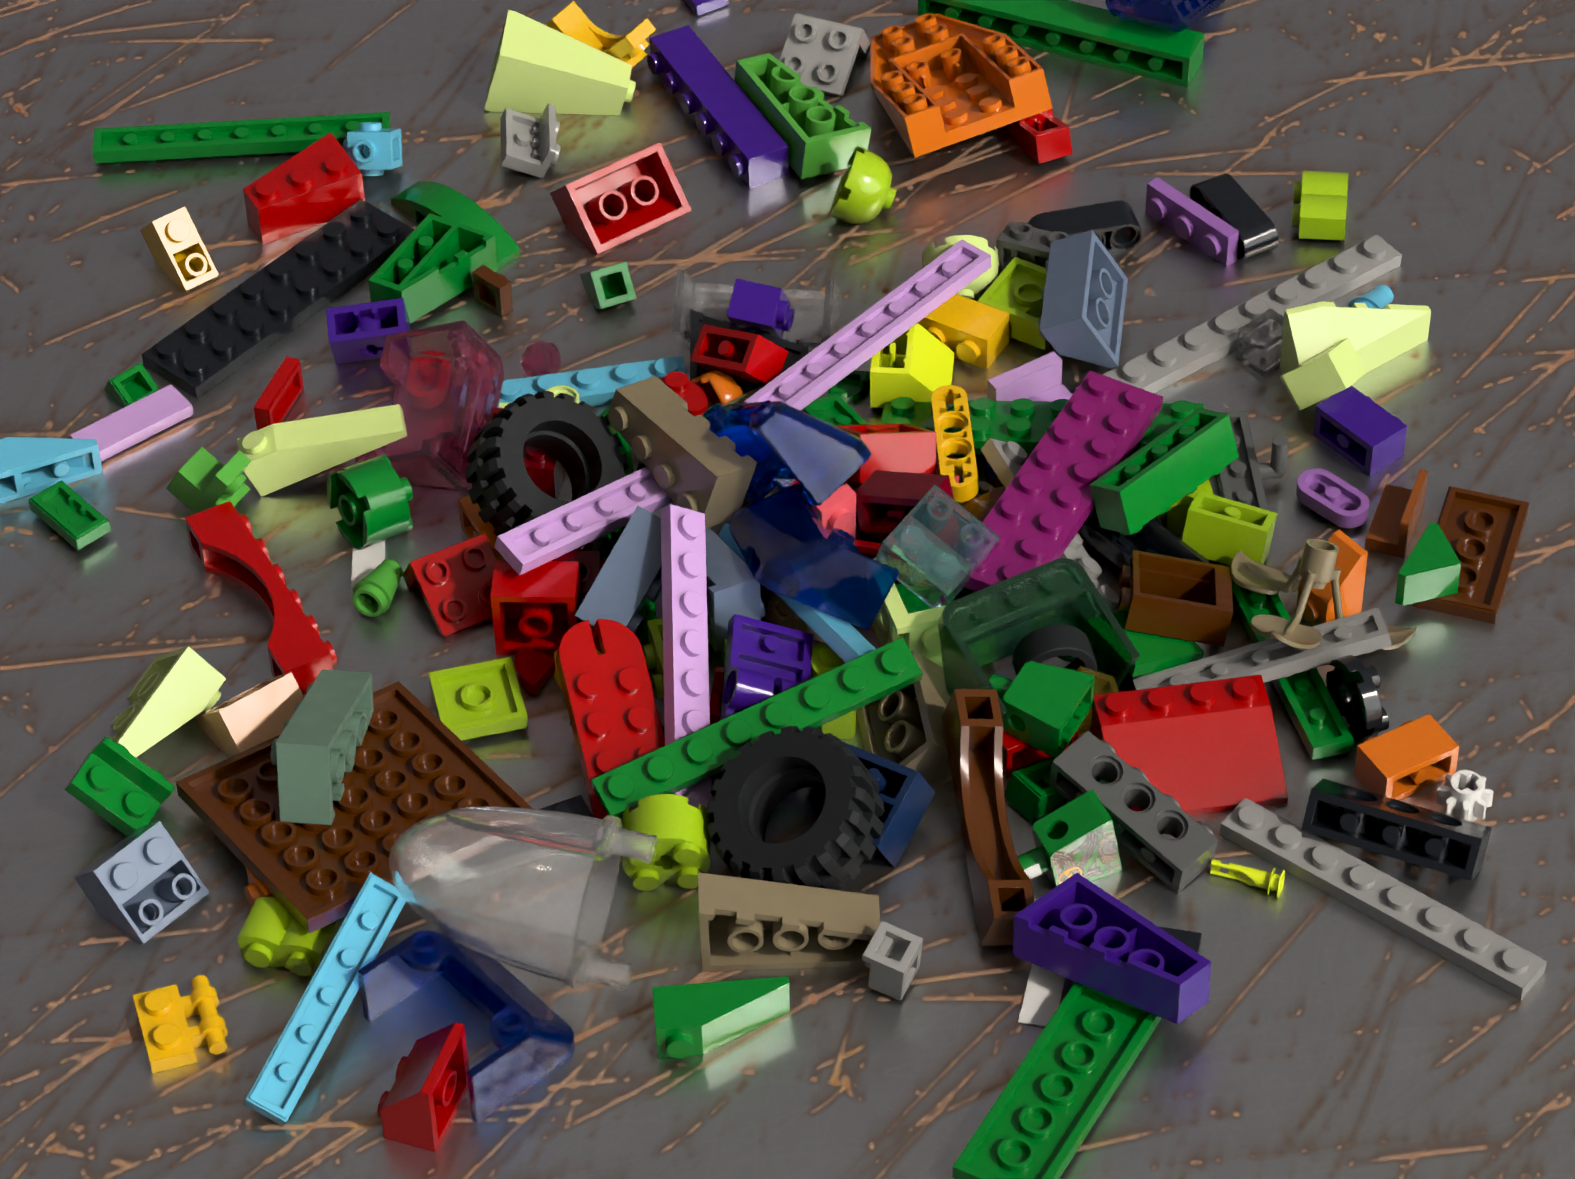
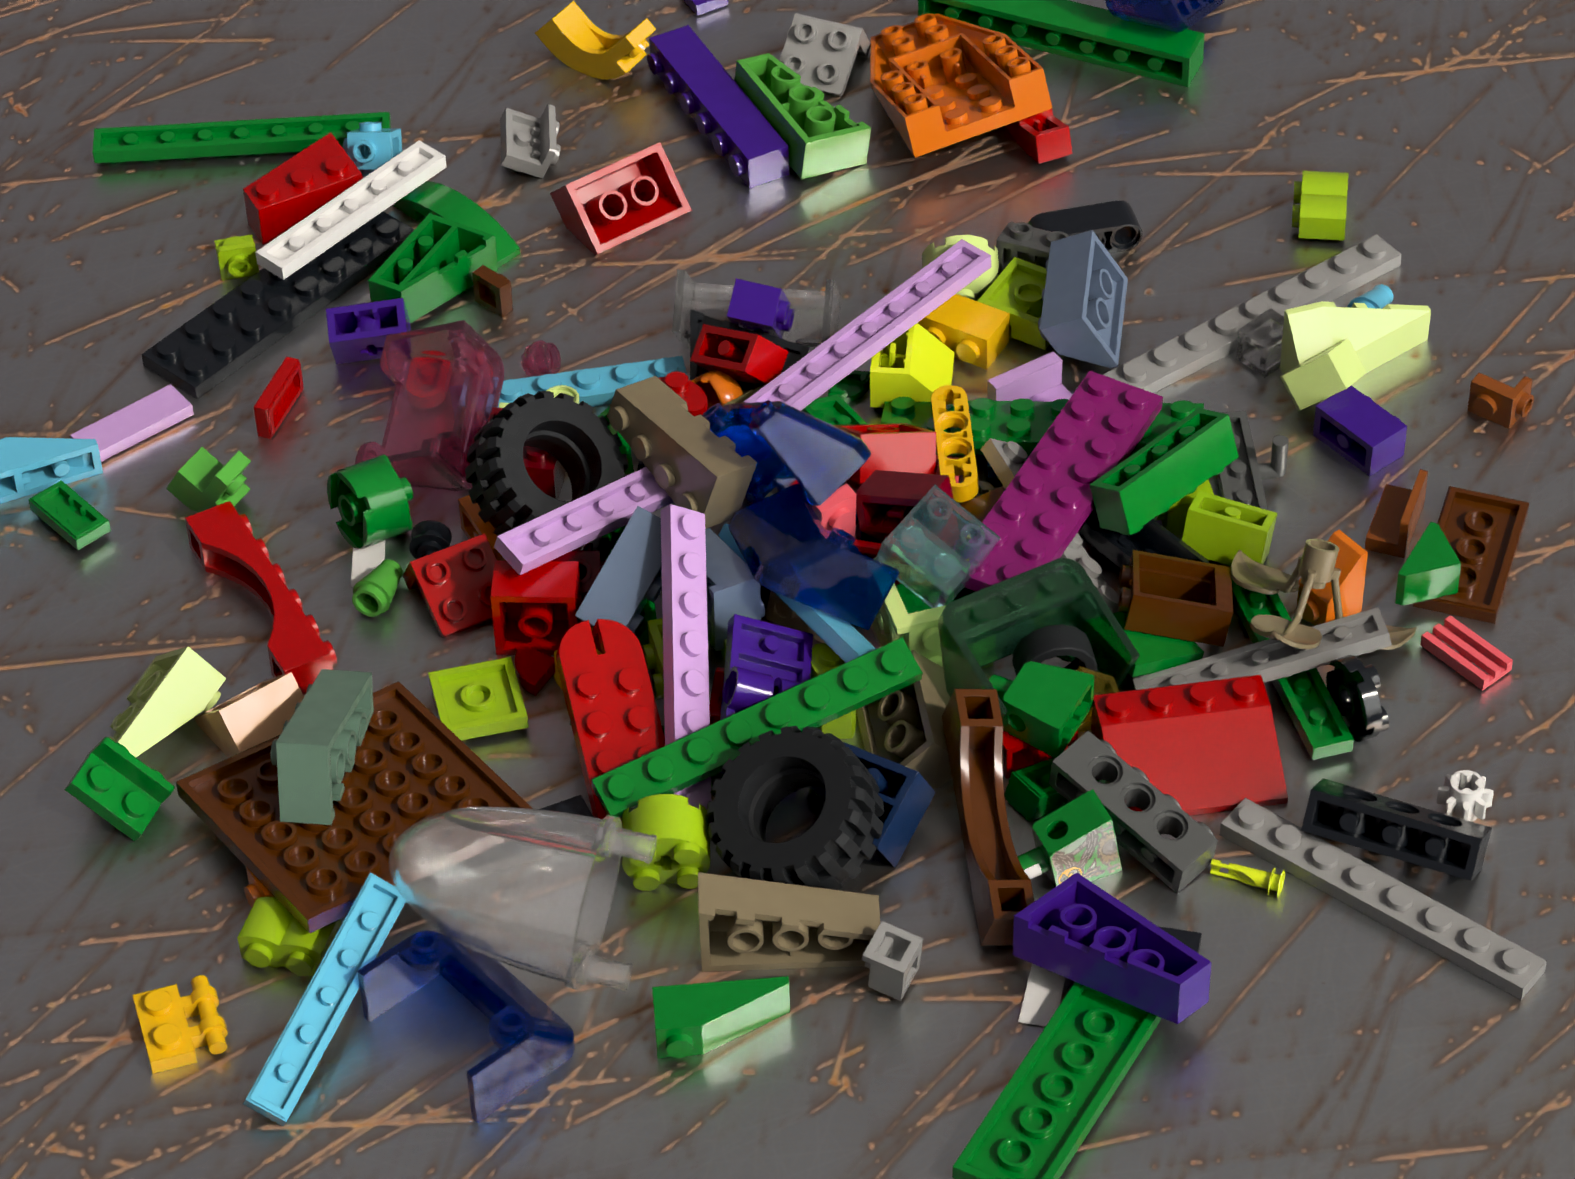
sand blue slope [74,821,209,945] -> none
green slope [104,362,160,408] -> none
slope [140,207,219,292] -> none
yellowish green wedge [237,404,407,497] -> none
red slope [377,1022,471,1152] -> none
yellowish green slope [484,10,636,116] -> none
green brick [580,262,637,309] -> none
lime cylinder [830,146,897,224] -> none
medium lavender plate [1145,177,1239,267] -> none
black beam [1189,173,1279,261] -> none
medium lavender plate [1296,468,1369,528] -> none
orange brick [1354,714,1459,801] -> none
none -> lime bracket [214,235,259,281]
none -> white plate [255,140,447,280]
none -> black wheel [409,520,452,559]
none -> coral tile [1420,615,1513,691]
none -> dark orange bracket [1467,373,1534,429]

